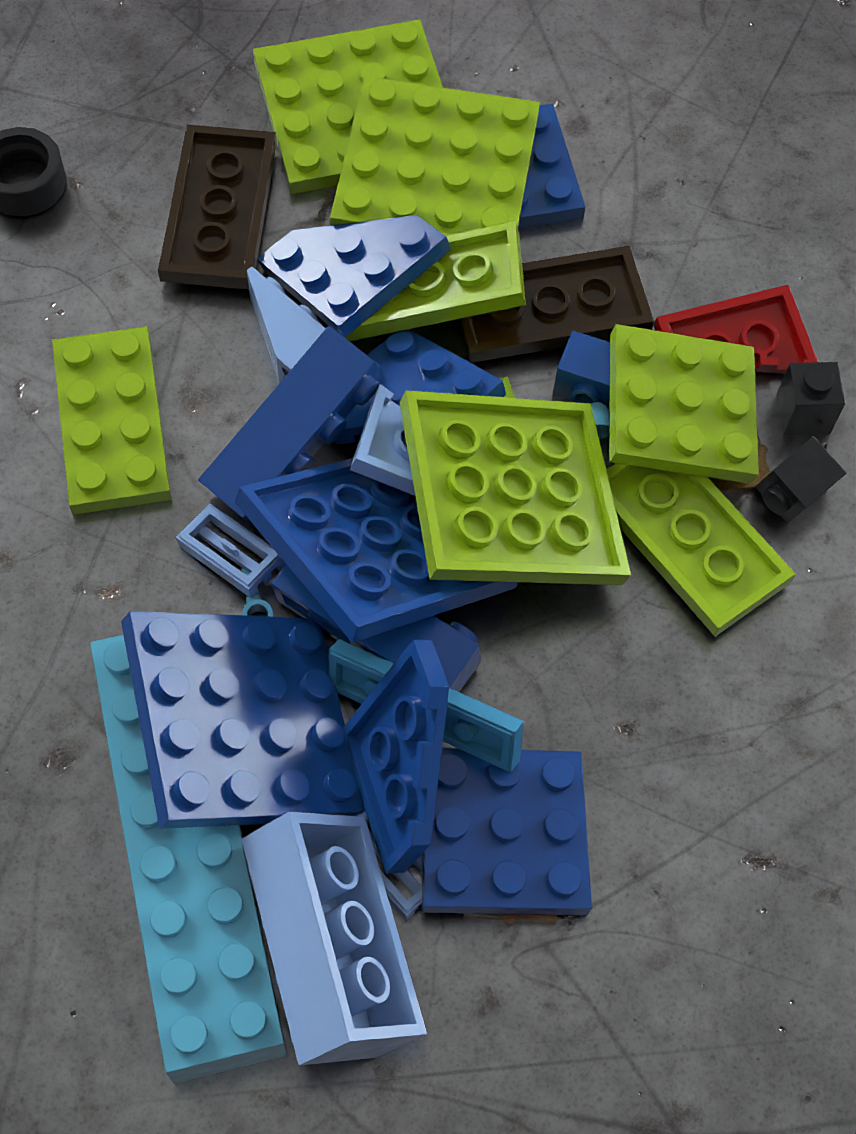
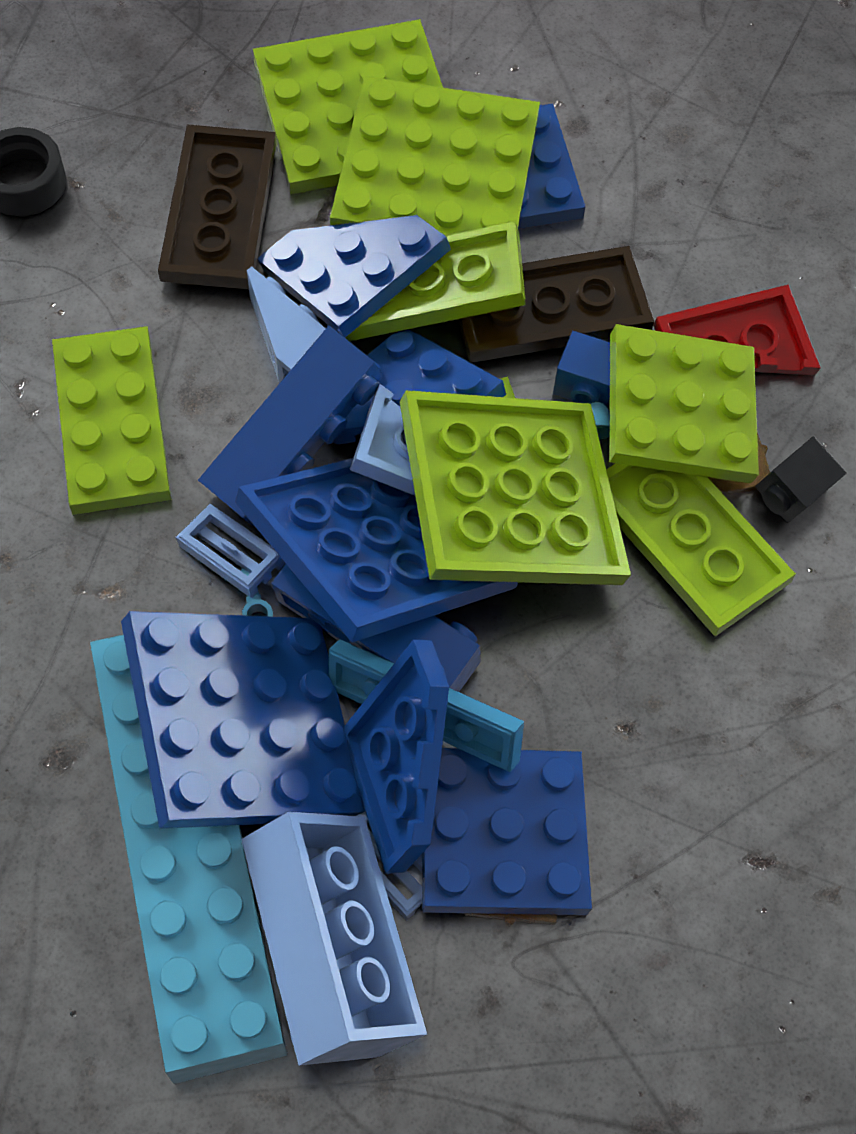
black brick [777,362,845,435] -> none

